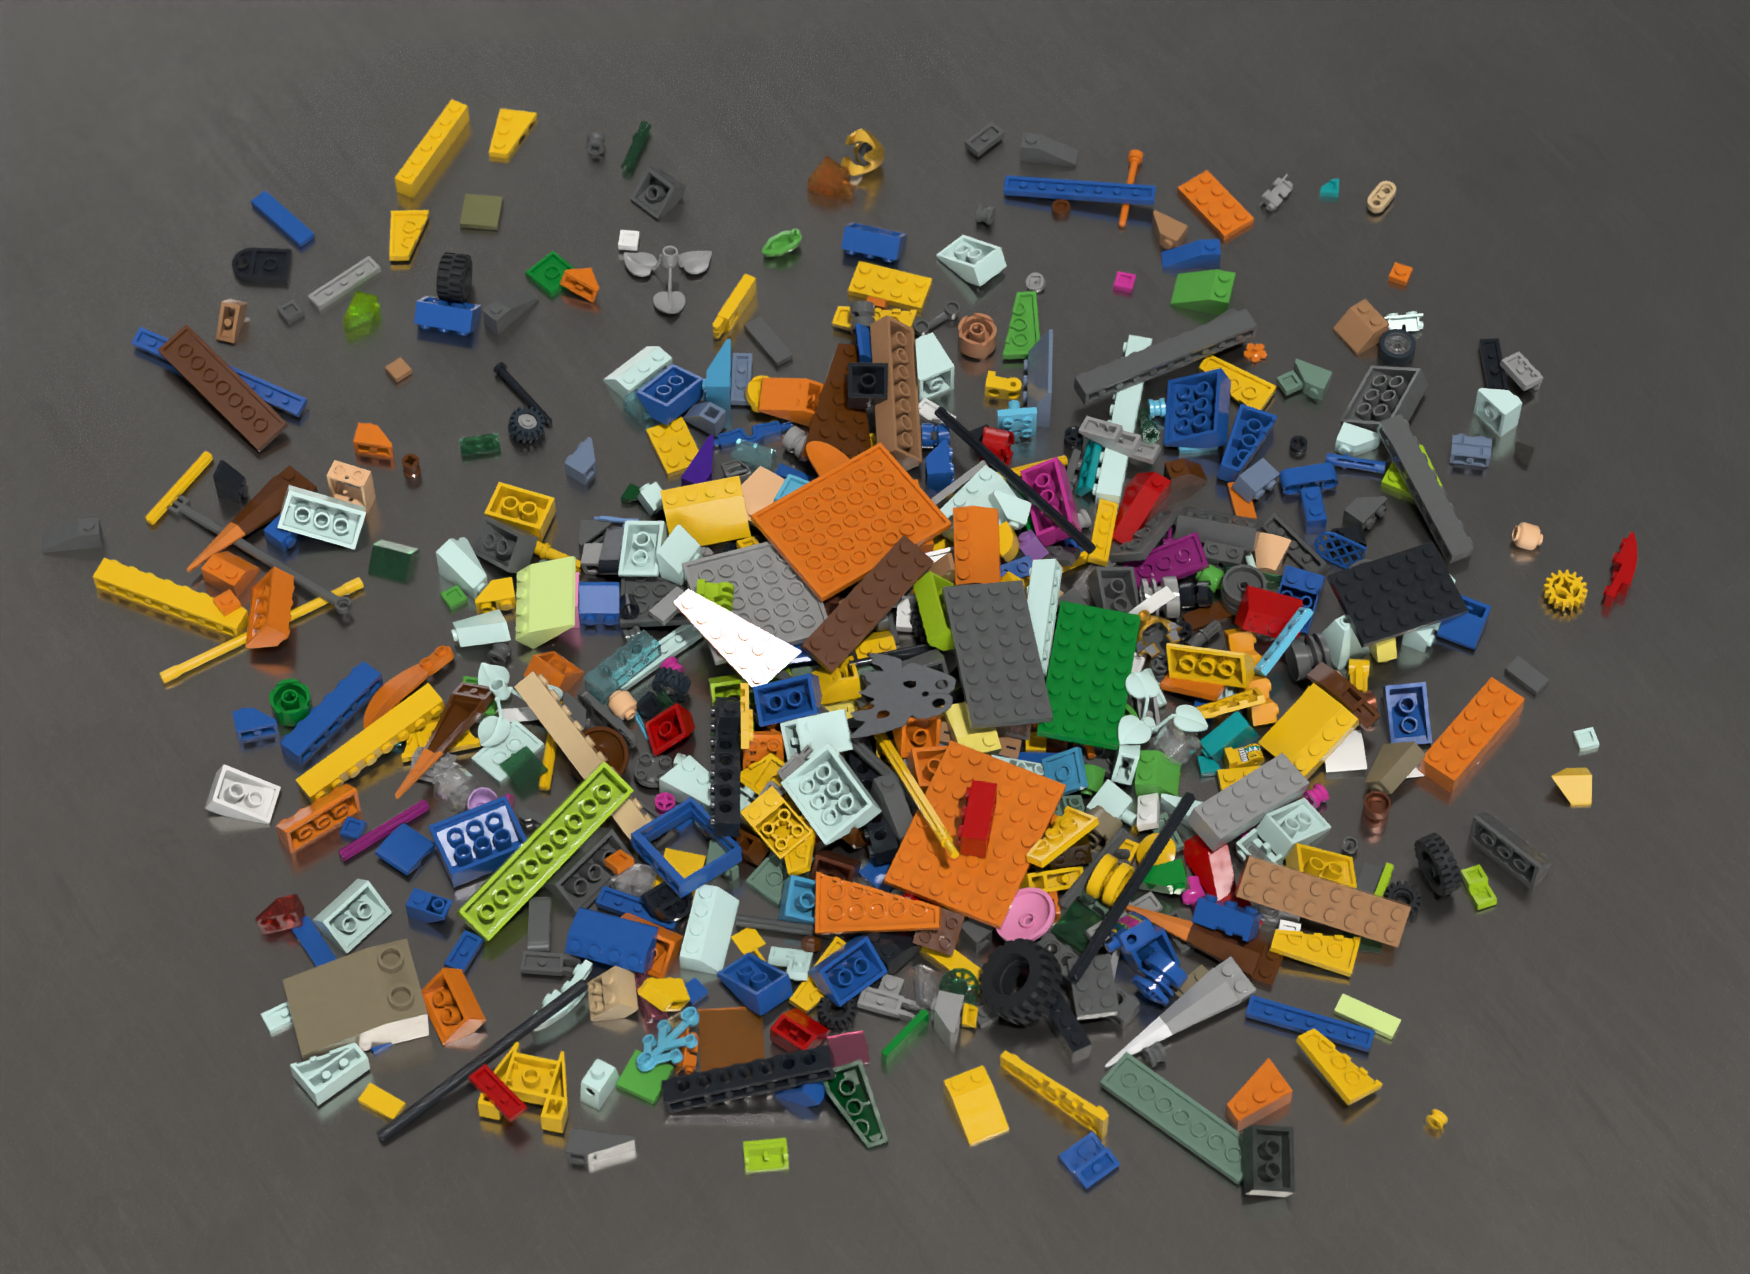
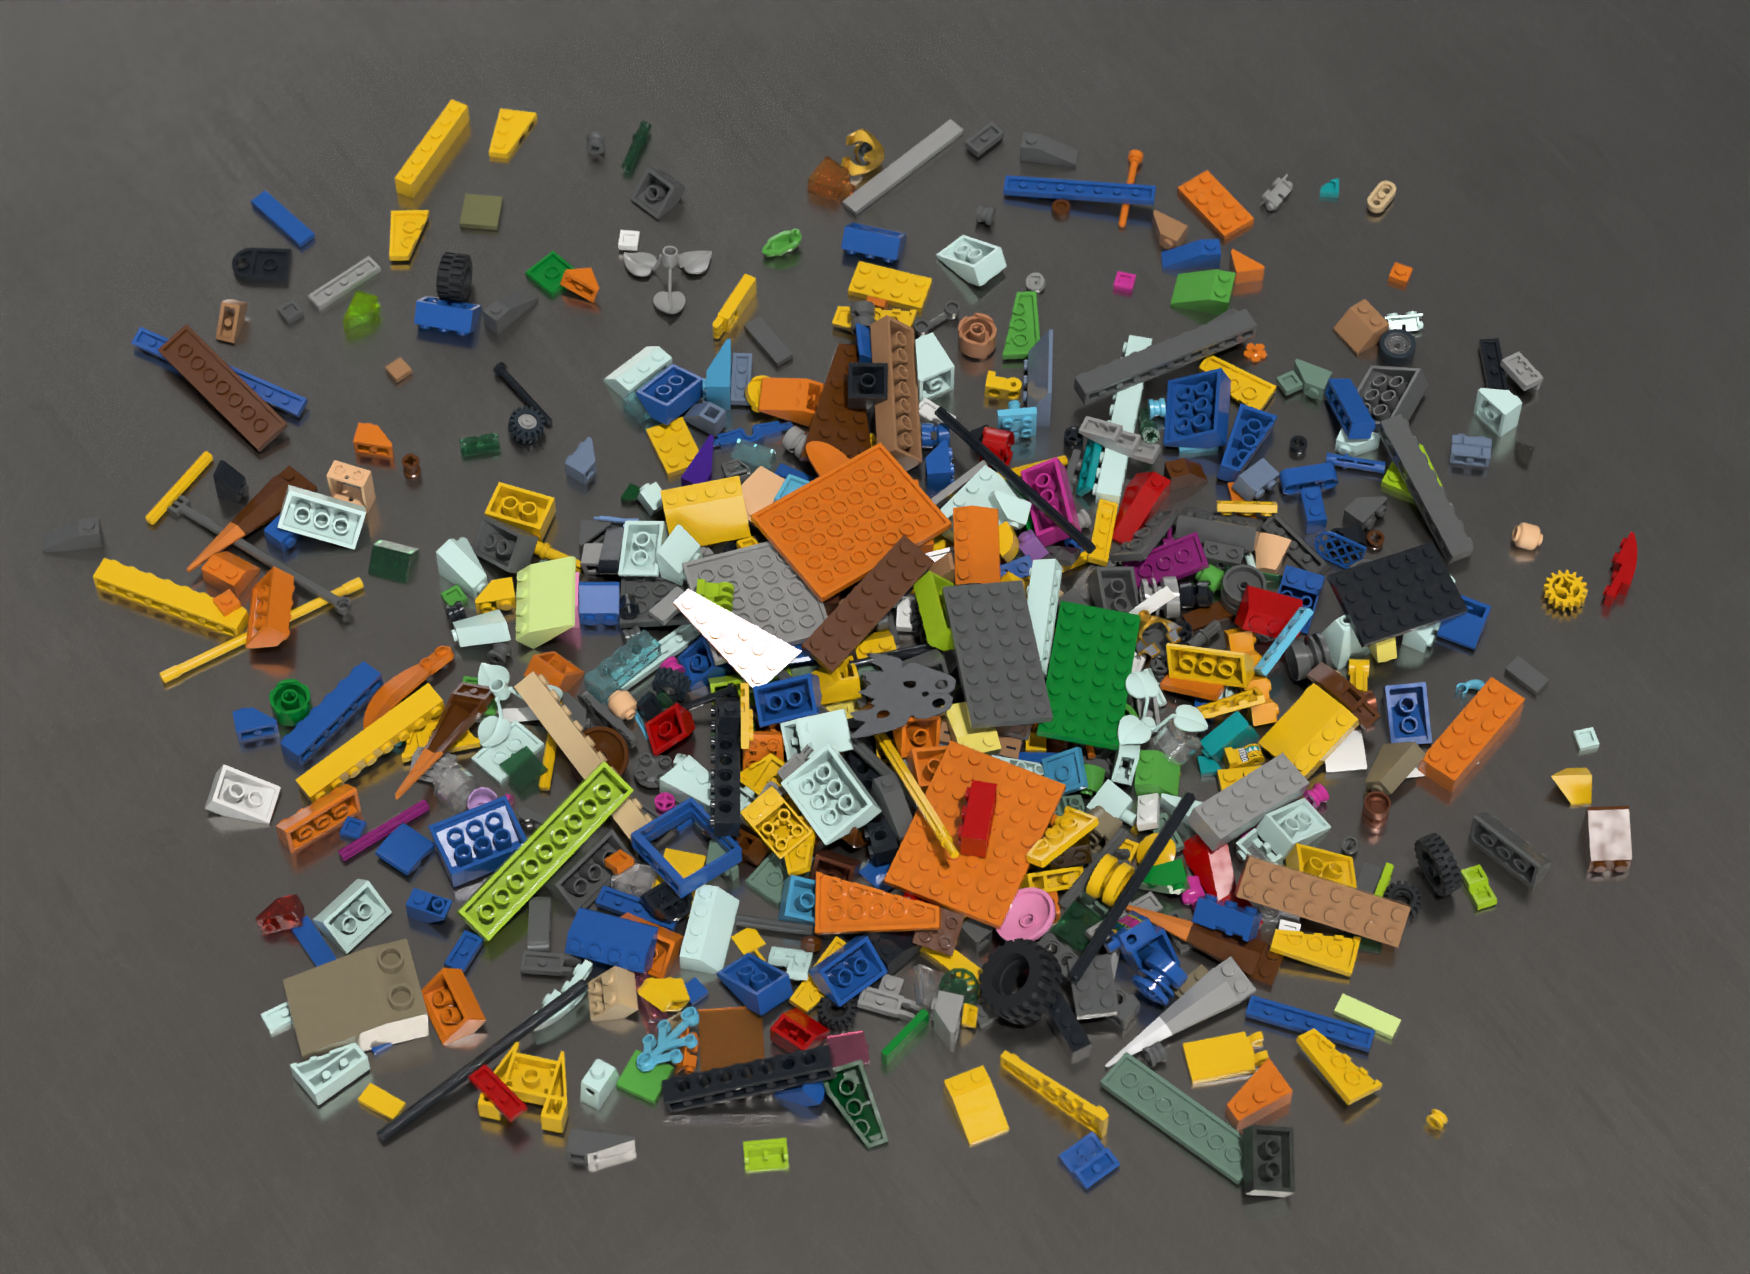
none -> black wheel [444,601,467,625]
none -> black bar [652,682,738,718]
none -> blue slope [678,636,733,690]
none -> light grey tile [843,119,964,216]
none -> yellow tile [1182,1031,1269,1085]
none -> yellow plate [1216,500,1277,516]
none -> orange slope [1229,249,1265,284]
none -> blue brick [1324,378,1375,439]
none -> reddish brown bush [1366,530,1385,550]
none -> medium azure arm [1455,679,1485,699]
none -> slope [1581,806,1632,873]

